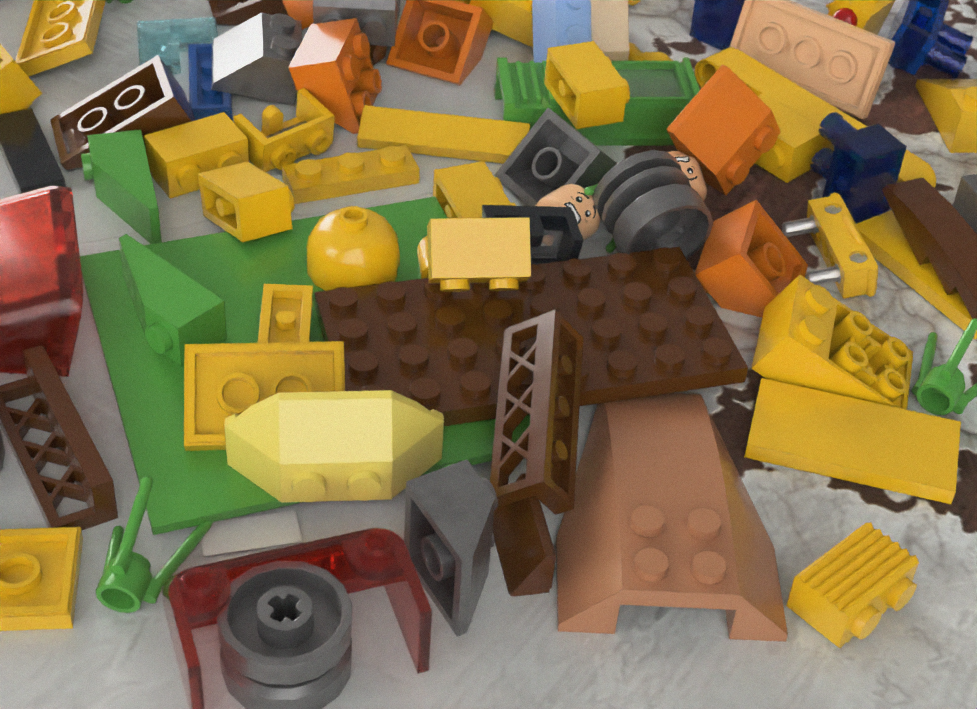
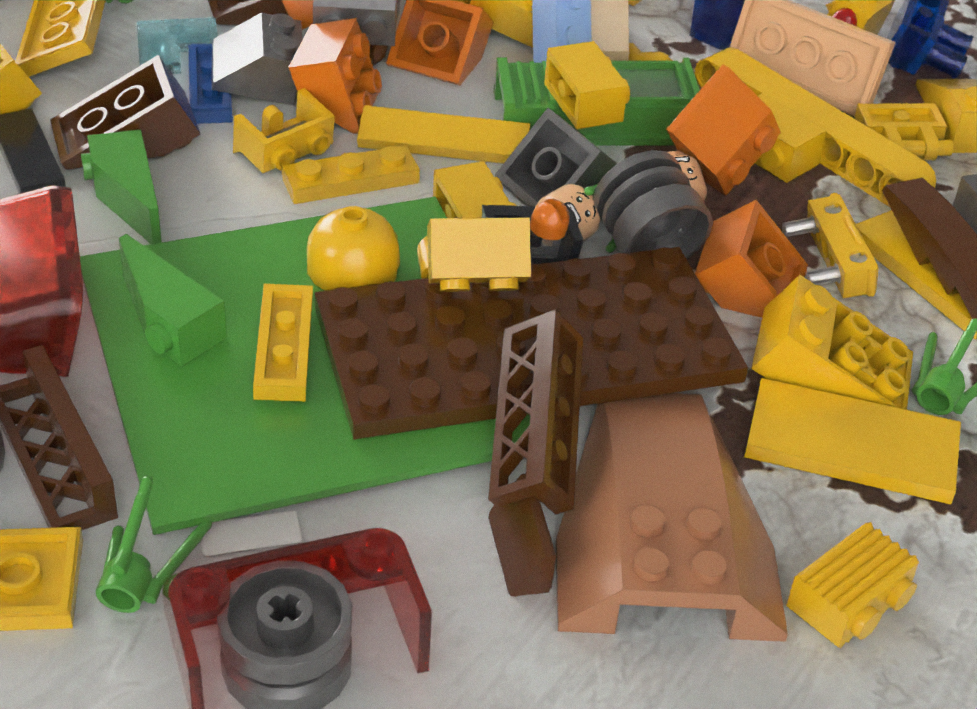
yellow brick [144,112,249,199] -> none
yellow tile [184,341,345,451] -> none
yellow brick [198,162,295,242] -> none
light yellow wedge [225,390,444,503] -> none
flat silver slope [403,459,498,637] -> none
clear blue brick [810,112,907,224] -> none
none -> orange hinge [530,198,570,240]
none -> yellow plate [854,103,954,160]

